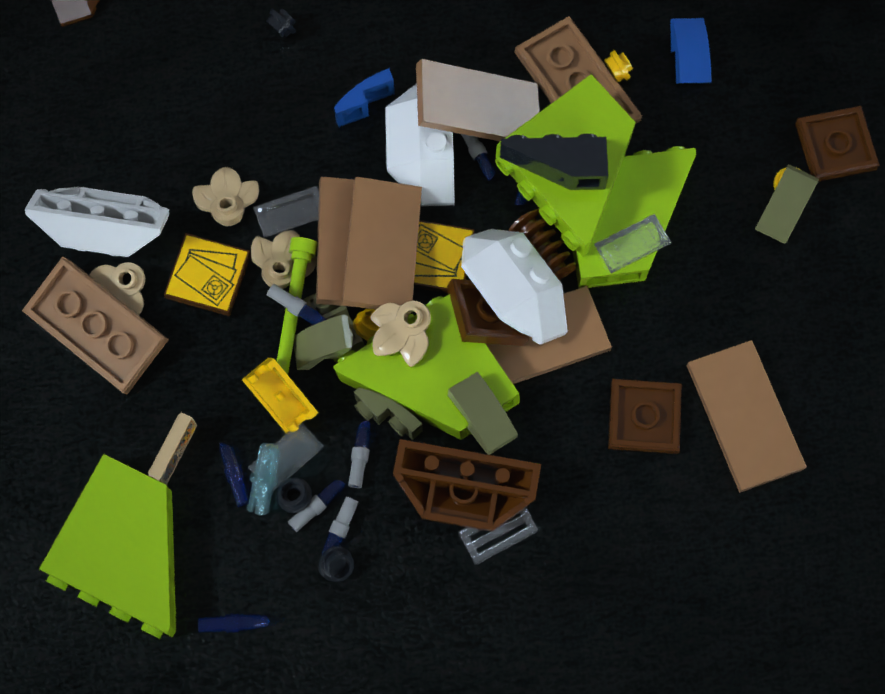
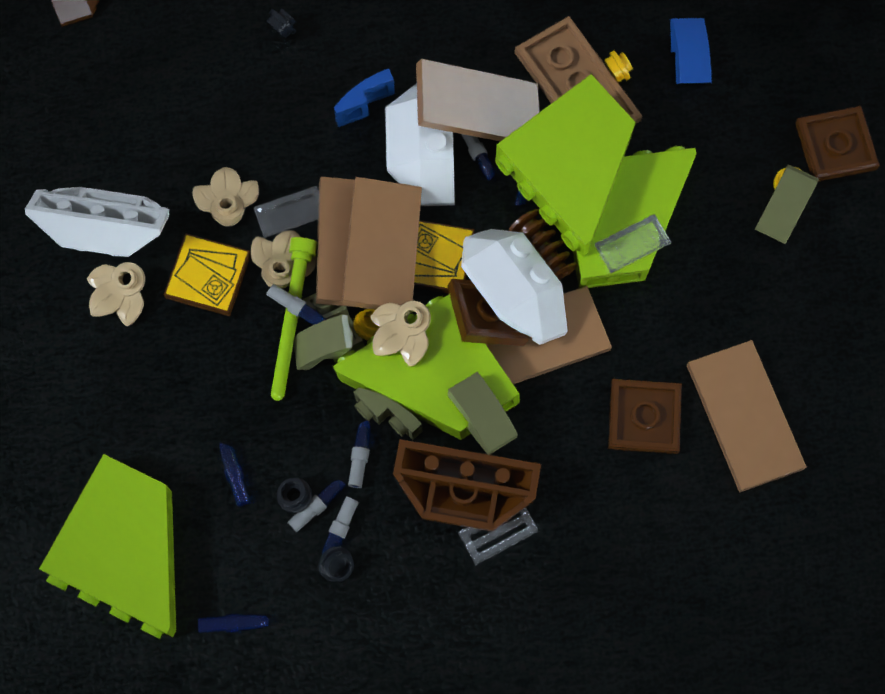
medium nougat tile [22,257,169,394] -> none
tan tile [148,412,197,485] -> none
yellow hinge [242,357,318,433] -> none
clear light blue axle [247,443,280,515] -> none
clear tile [248,423,324,493] -> none
black slope [500,134,608,190] -> none

